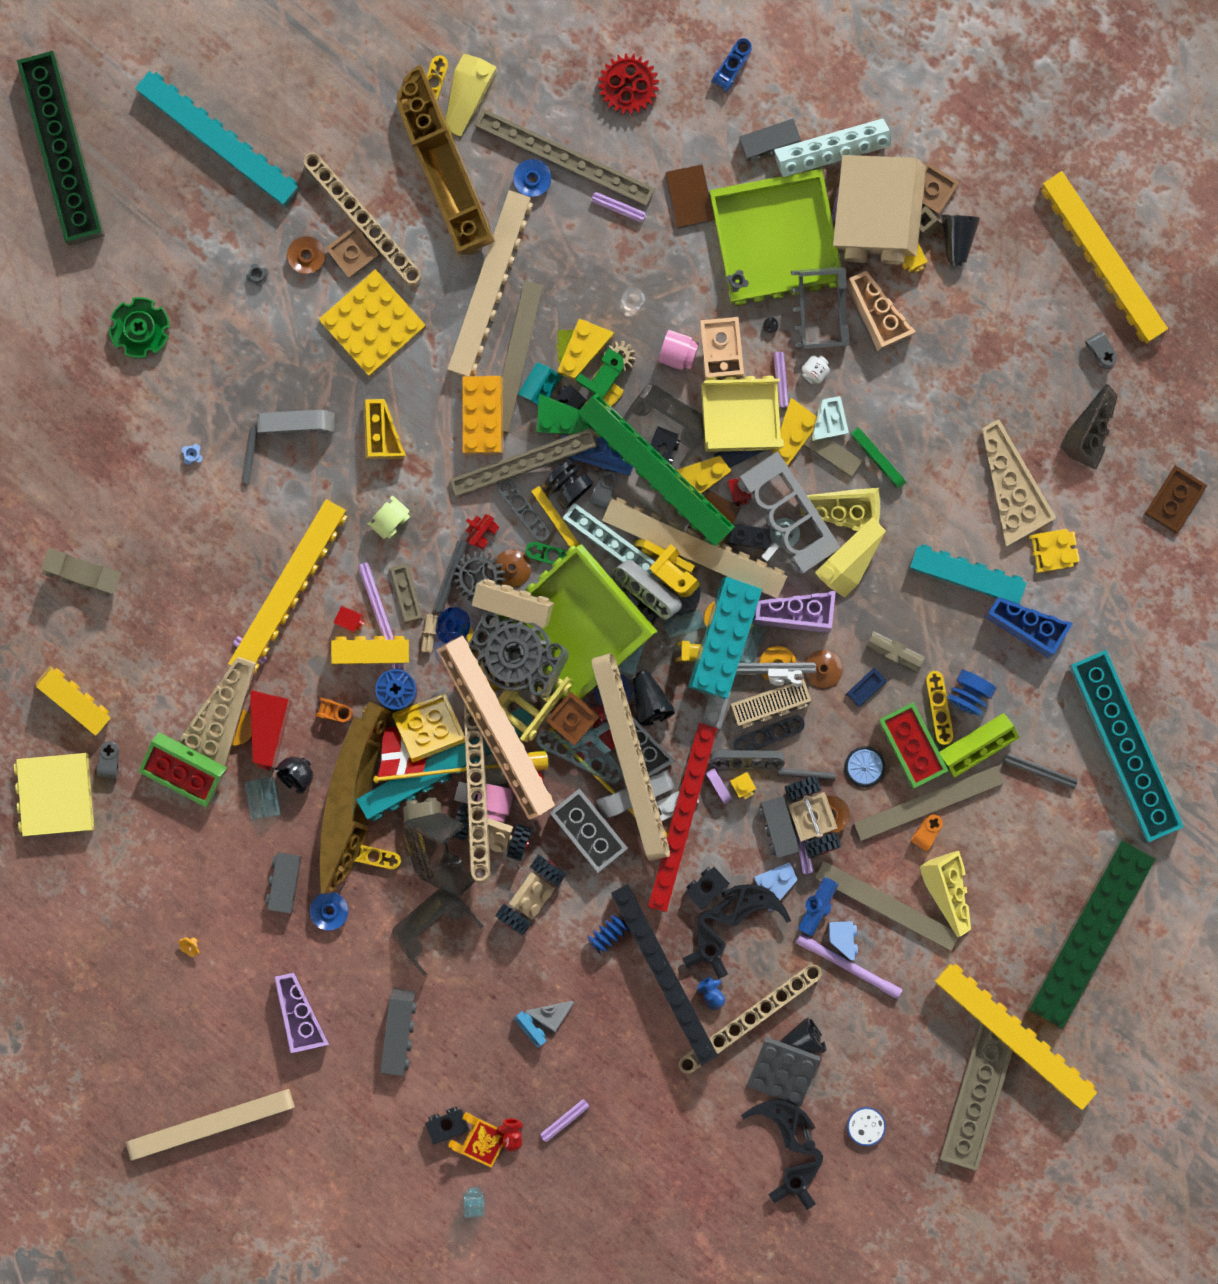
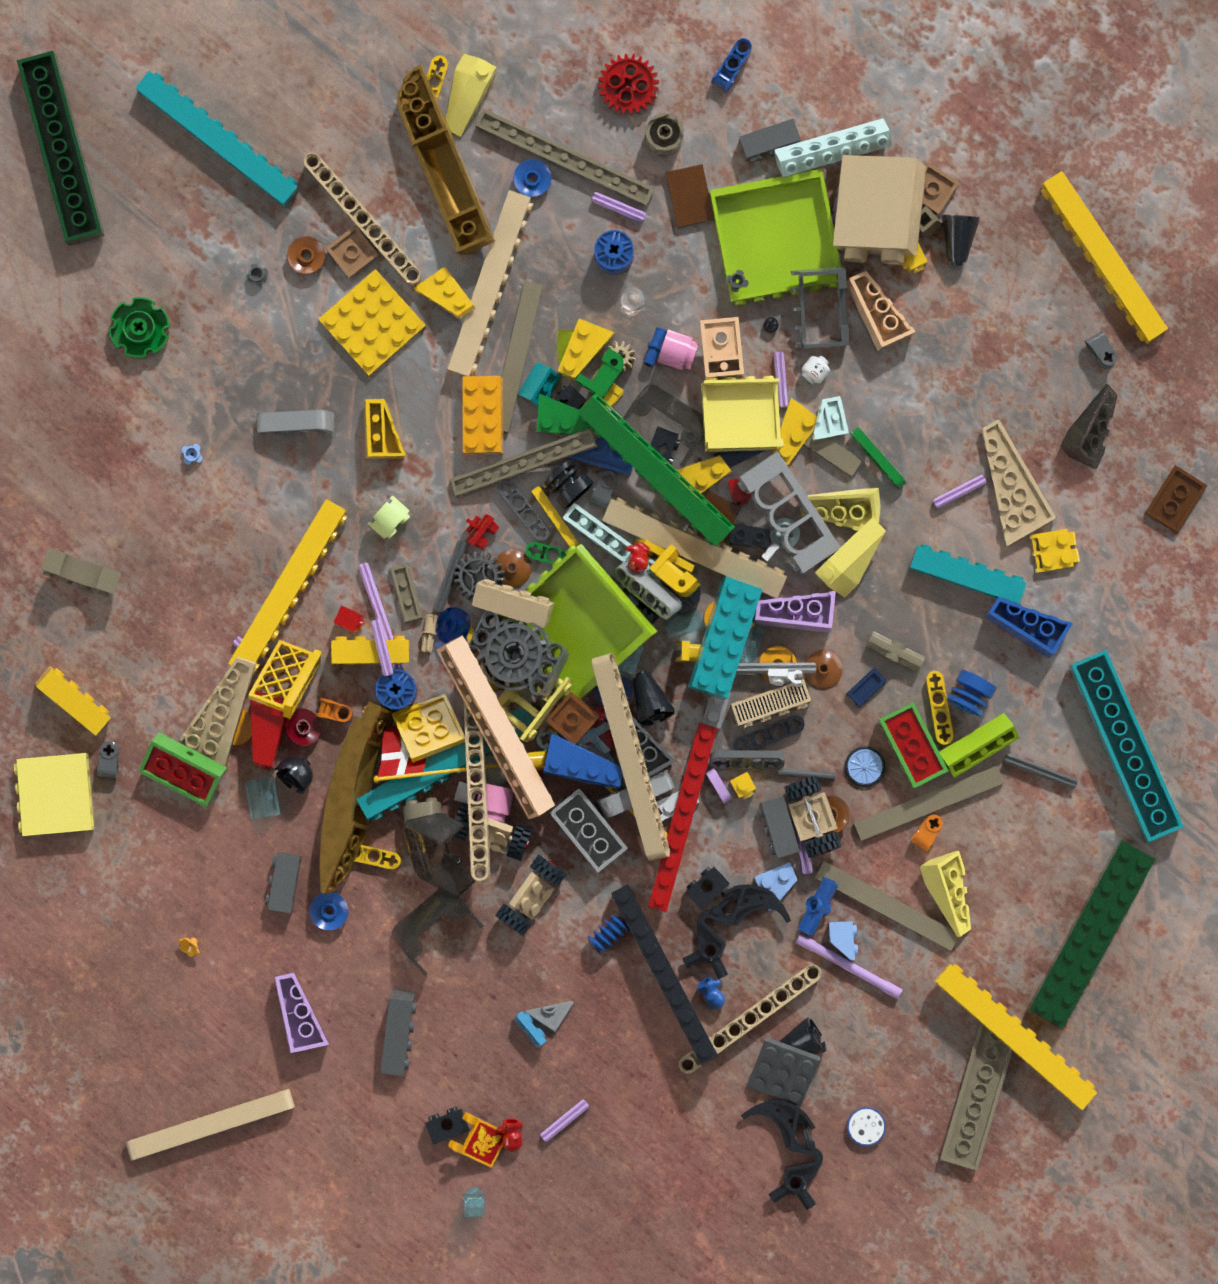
dark grey bar [242,427,257,484] -> none
none -> yellow fence [248,640,322,719]
none -> dark red dish [285,708,321,746]
none -> lavender axle [371,619,393,676]
none -> yellow wing [414,266,475,319]
none -> blue wedge [543,734,623,790]
none -> blue wheel [594,230,634,275]
none -> red animal [625,542,650,573]
none -> blue pin [643,327,667,367]
none -> dark tan brick [646,113,684,155]
none -> lavender axle [933,475,986,509]

